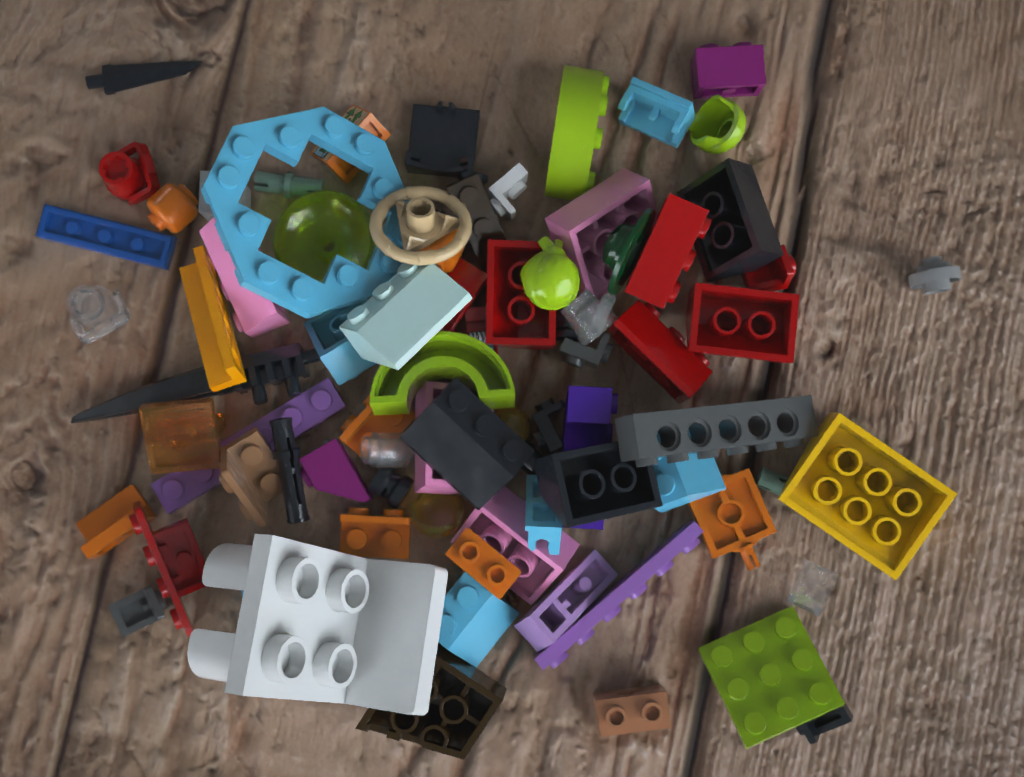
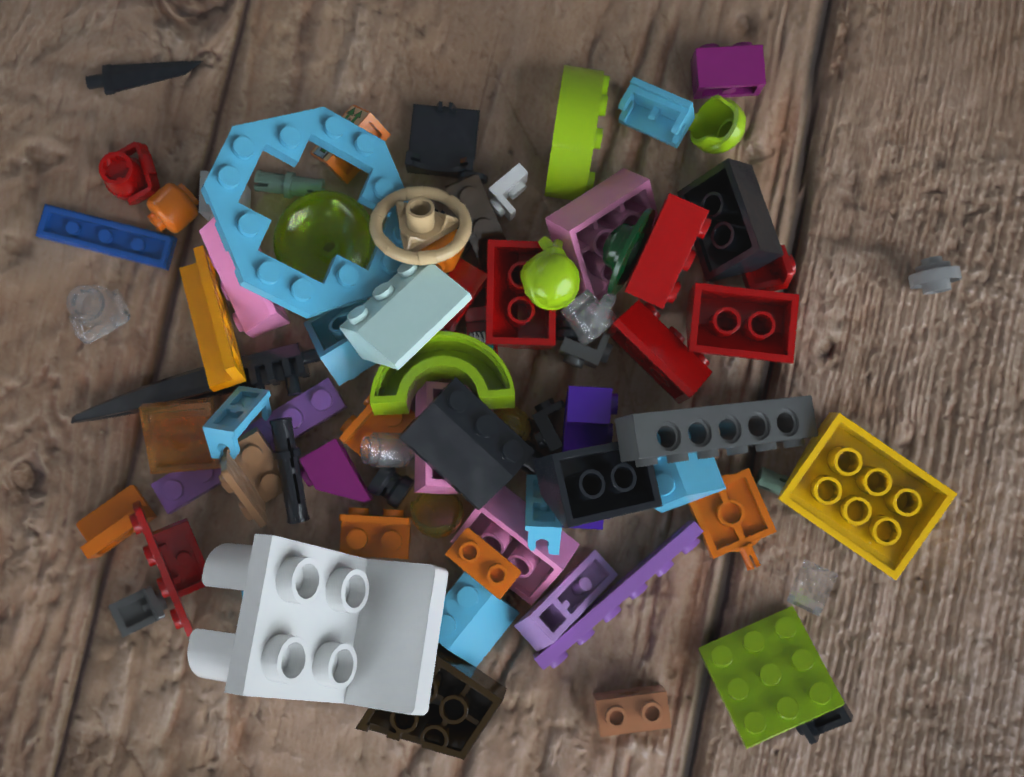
none -> medium azure hinge [202,386,272,459]

